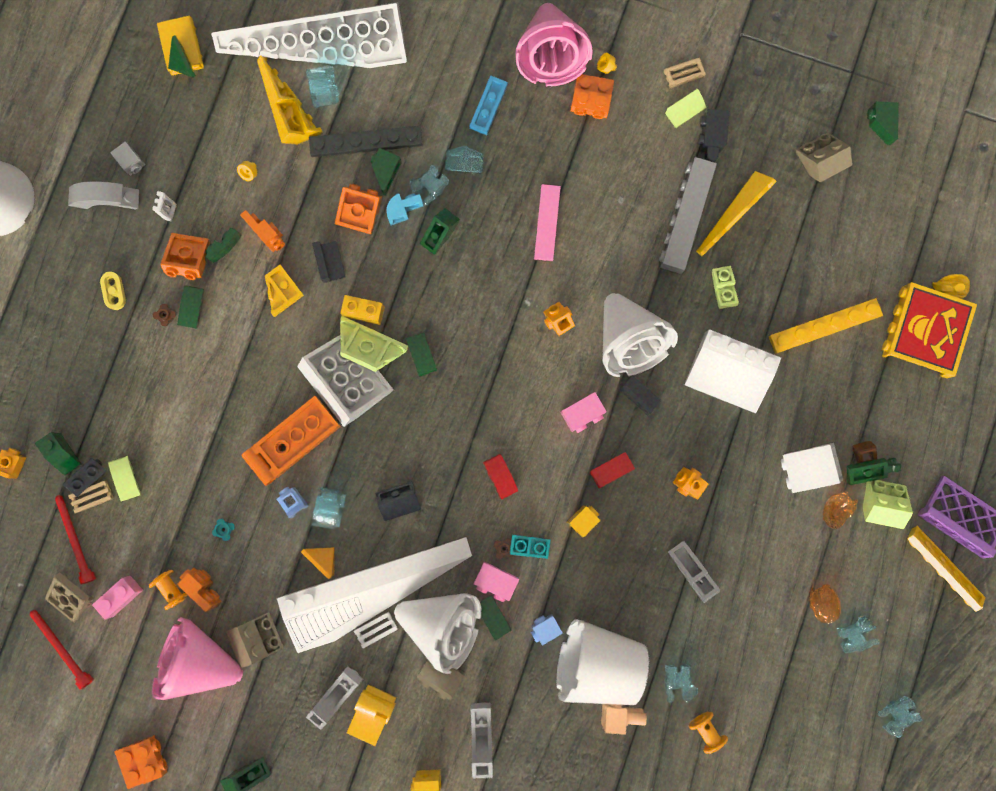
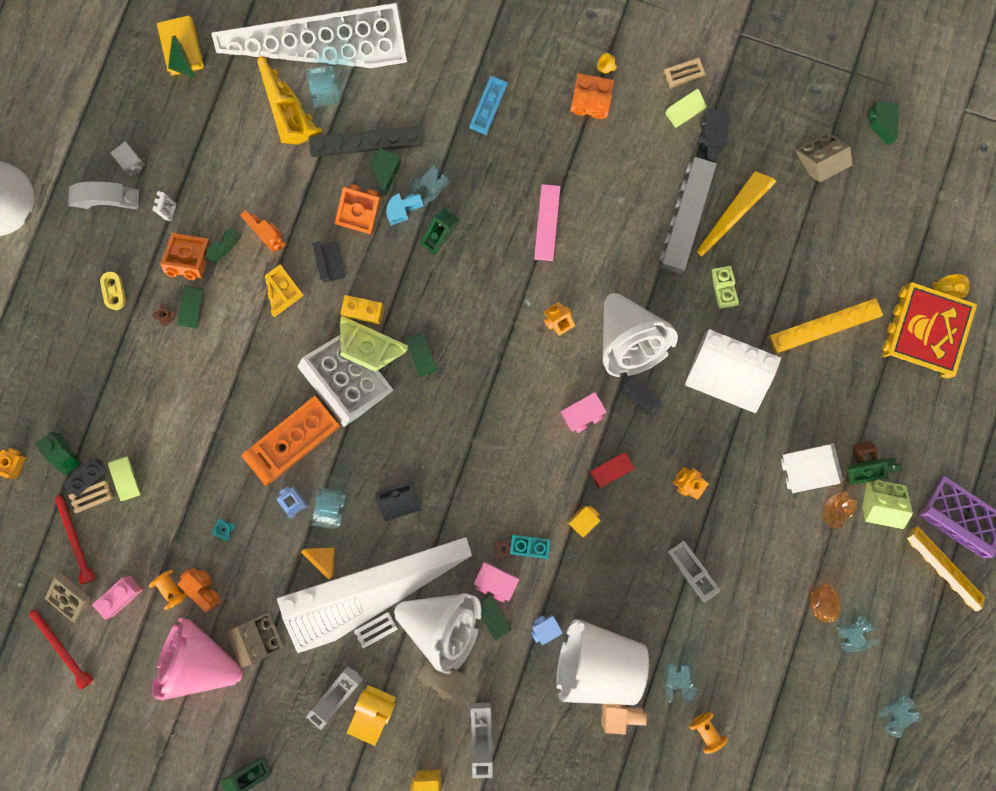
orange plate [115,735,168,789] -> none
yellow tile [237,161,257,181] -> none
clear light blue slope [445,146,484,173] -> none
red slope [483,454,518,499] -> none
bright pink cone [516,3,592,86] -> none

